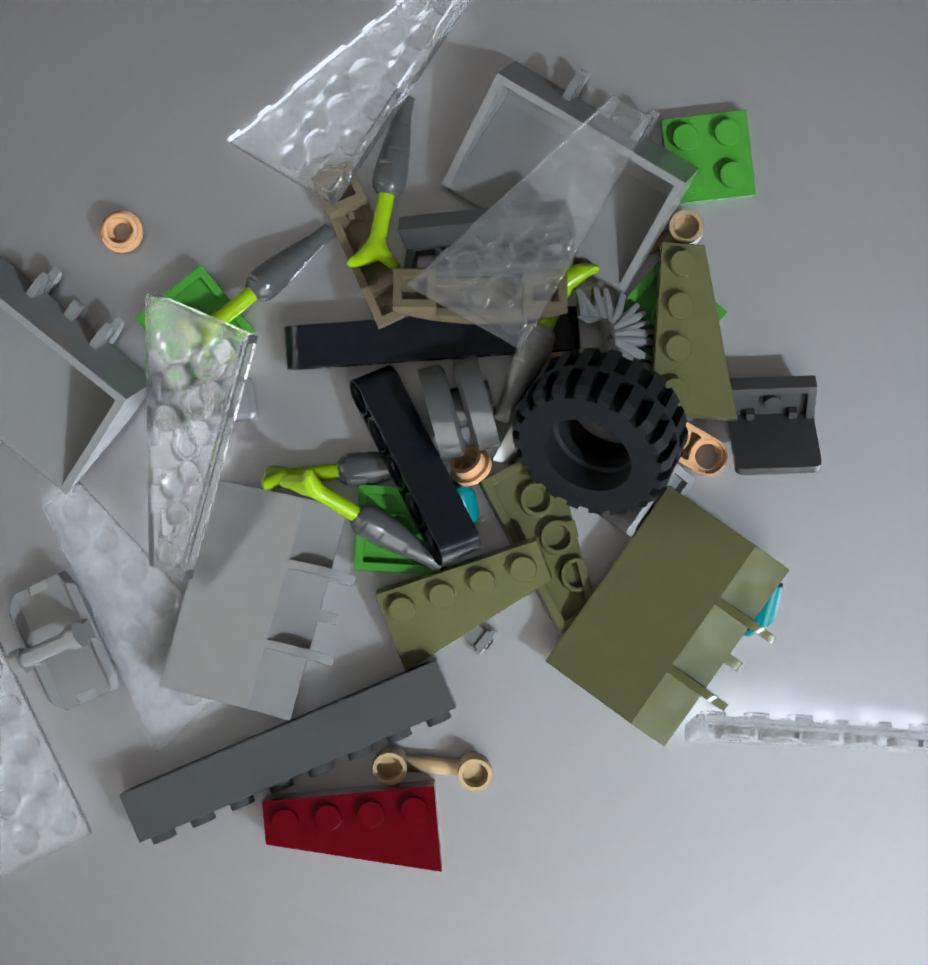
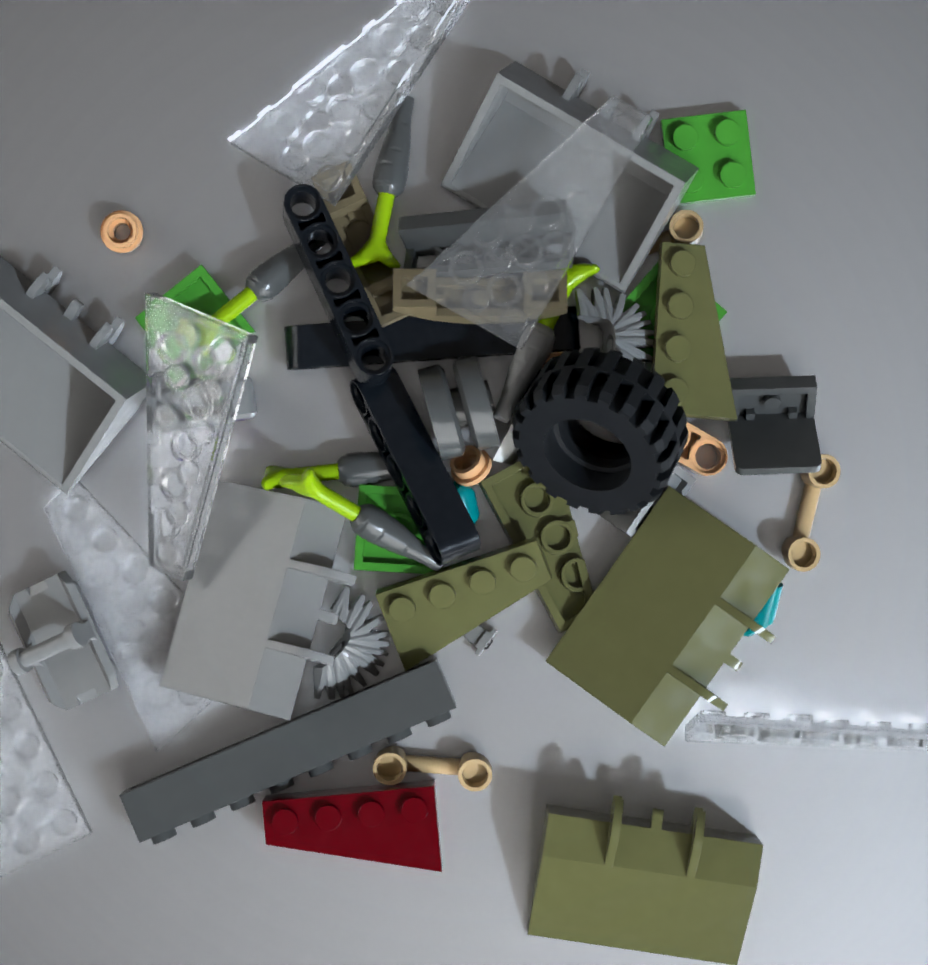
none -> black beam [283,184,394,387]
none -> light grey hair [313,585,390,700]
none -> olive piece [527,795,763,965]
none -> tan bar [781,454,841,572]

